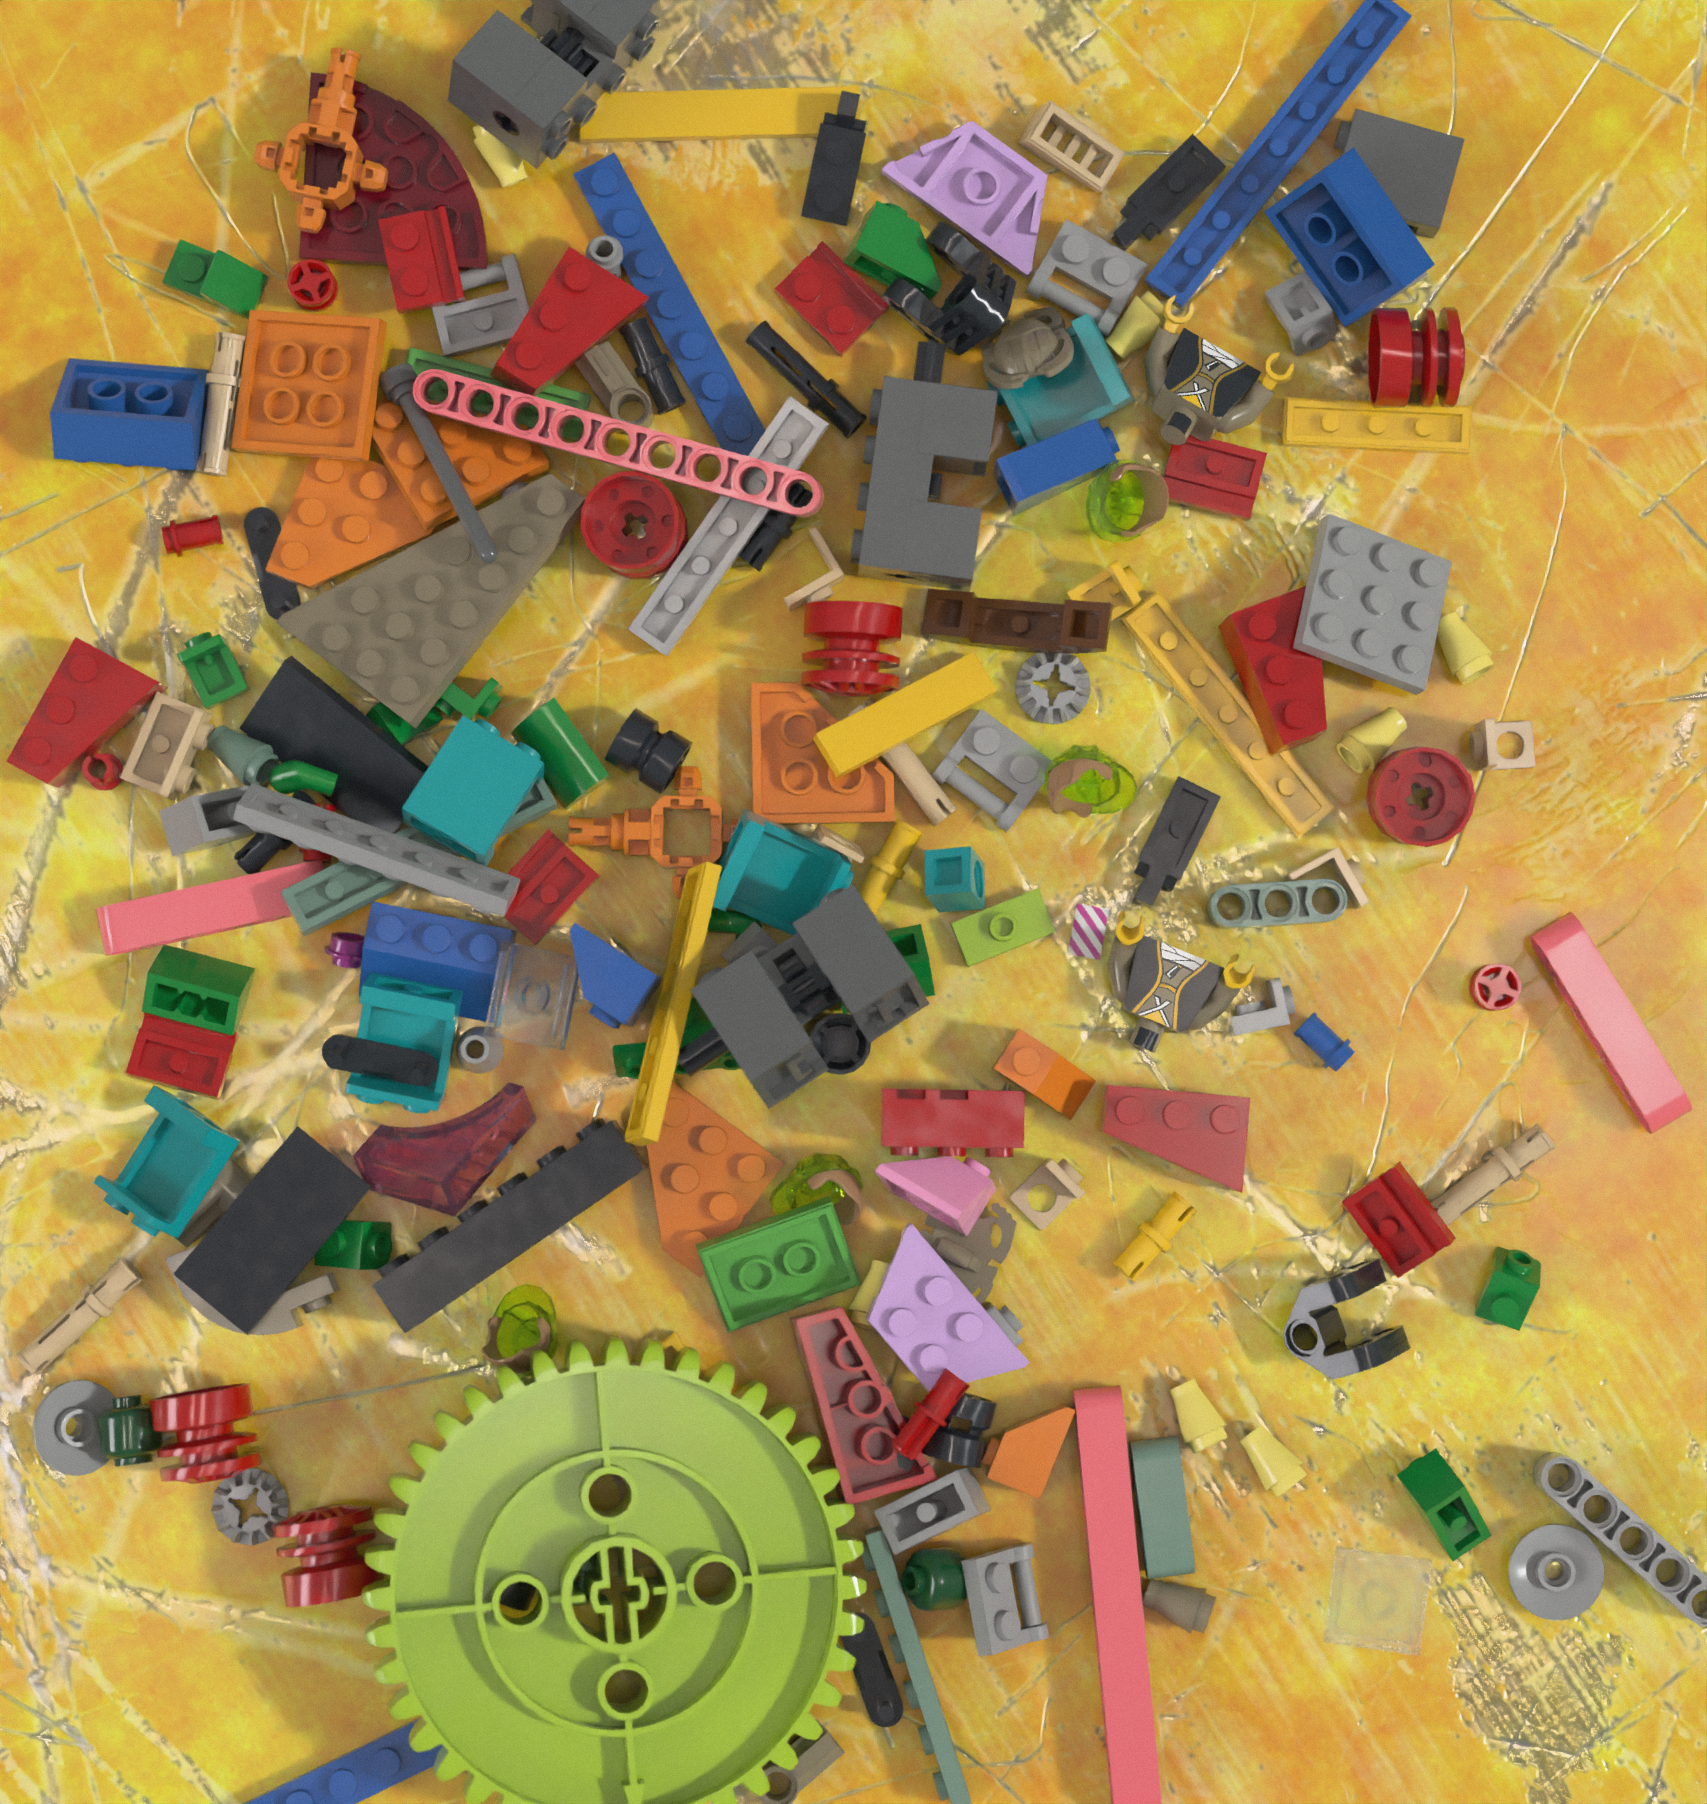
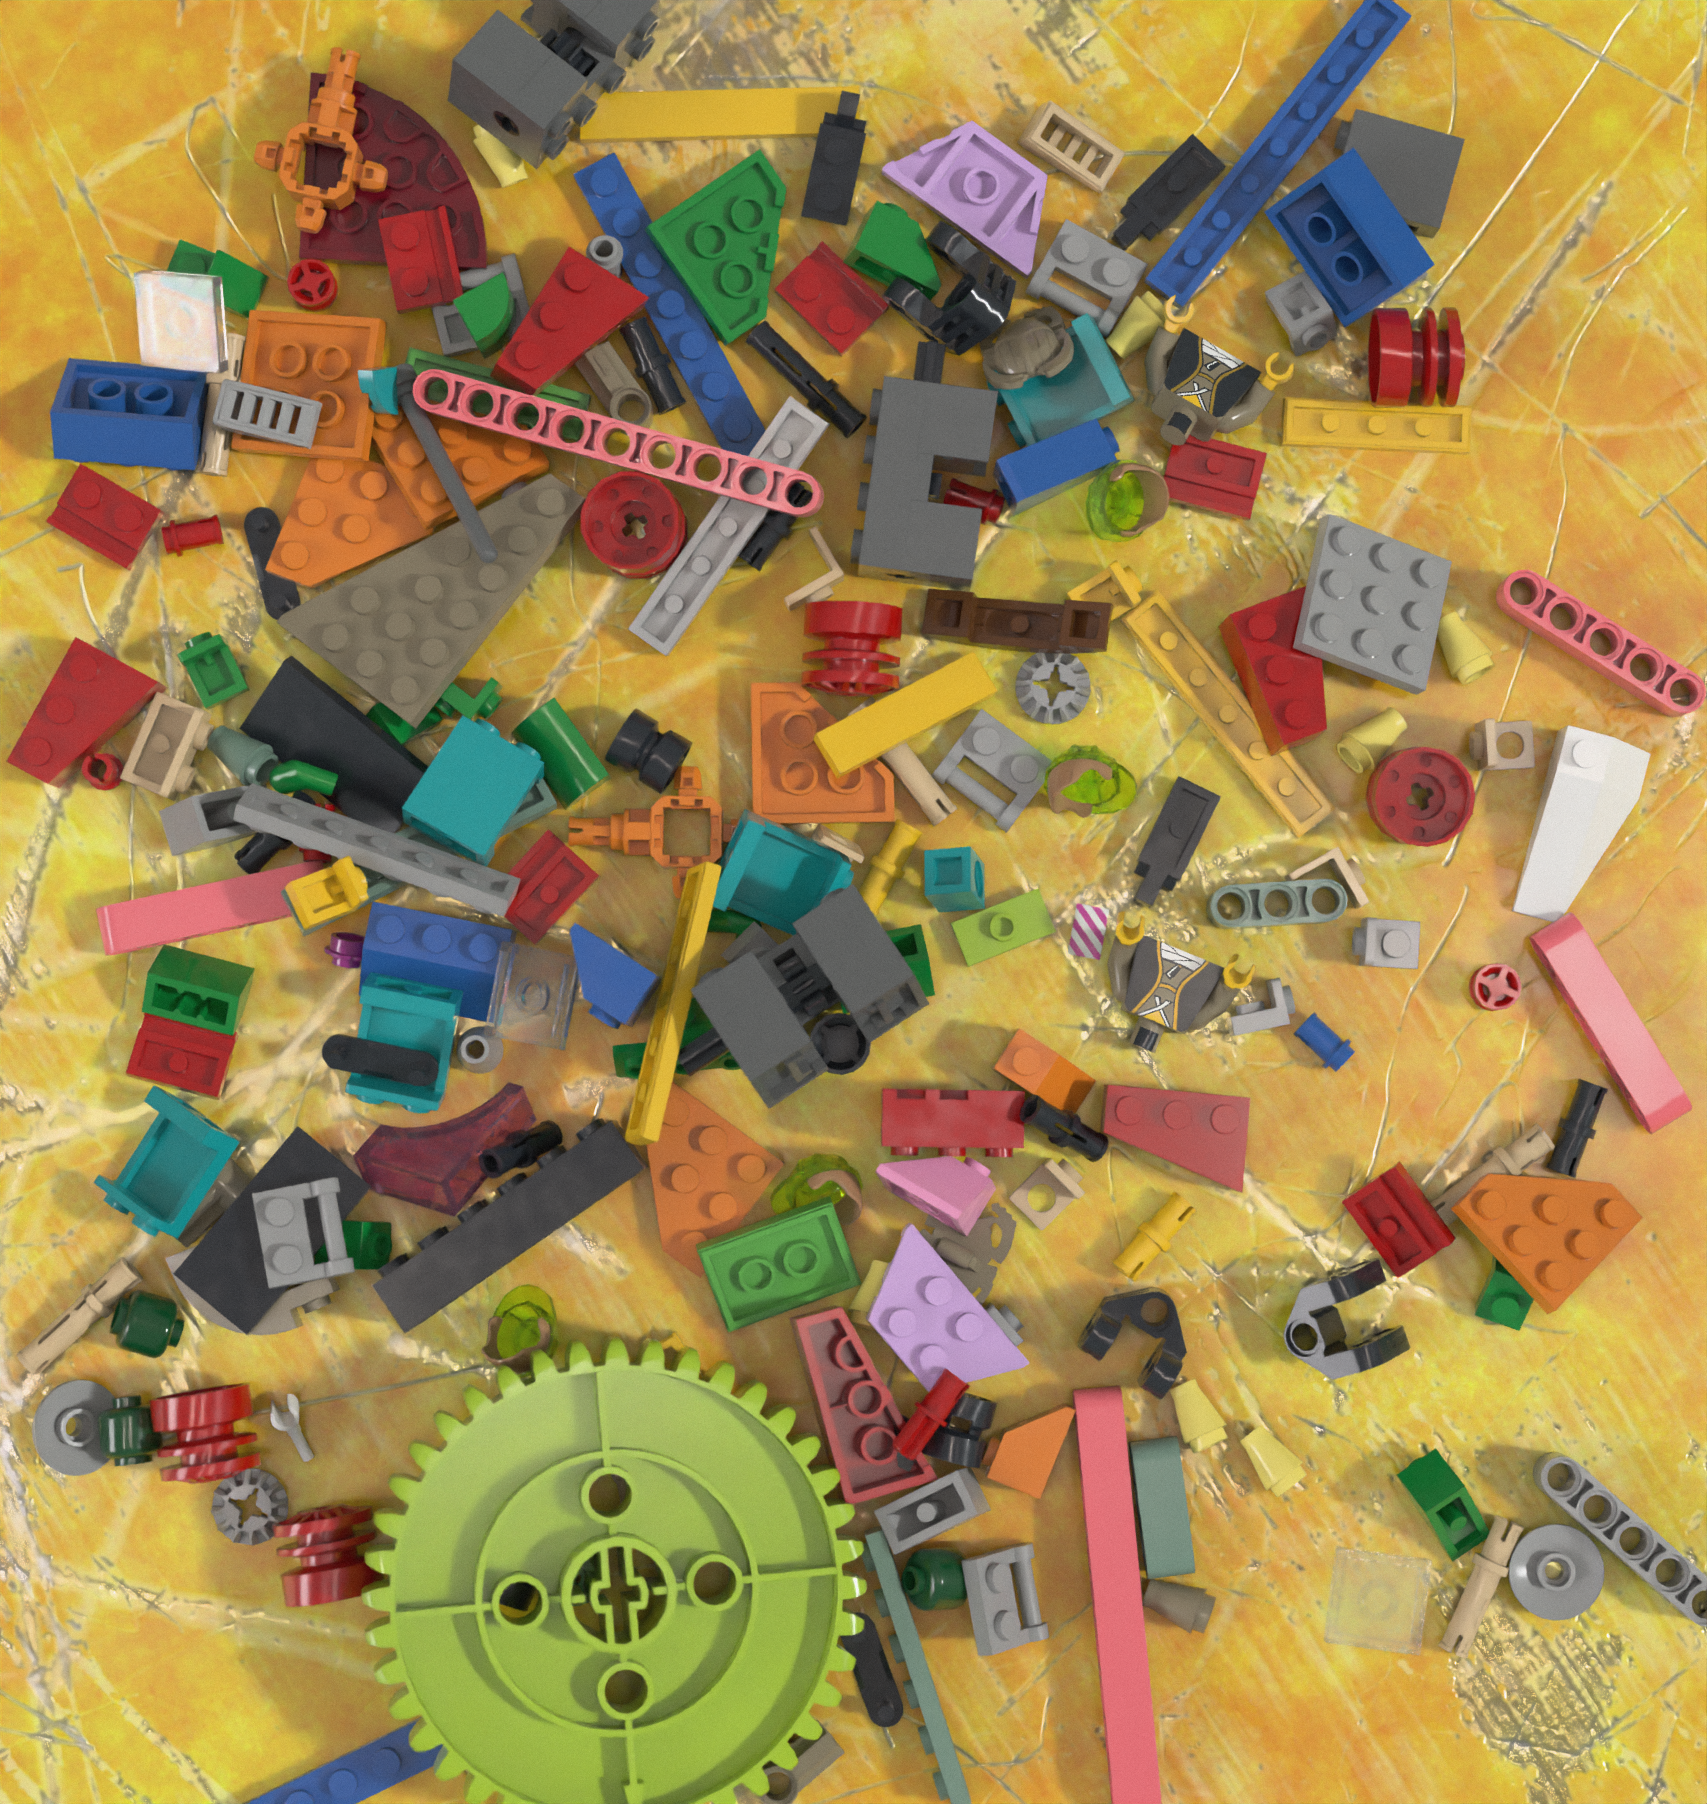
none -> red plate [46,463,164,571]
none -> dark green head [110,1290,184,1358]
none -> clear tile [134,270,229,373]
none -> light grey slope [213,379,322,449]
none -> light grey plate [252,1177,355,1289]
none -> white hand [271,1394,314,1462]
none -> yellow bracket [285,856,368,931]
none -> teal tile [358,366,398,414]
none -> green brick [453,272,516,359]
none -> black pin [479,1120,563,1179]
none -> green plate [644,149,787,346]
none -> red pin [943,478,1005,525]
none -> black pin [1020,1095,1109,1162]
none -> black piece [1077,1287,1187,1400]
none -> light grey bracket [1352,917,1420,969]
none -> tan pin [1438,1515,1524,1659]
none -> orange plate [1451,1174,1643,1314]
none -> coral beam [1496,570,1706,717]
none -> white wedge [1512,725,1650,922]
none -> black pin [1546,1079,1608,1178]

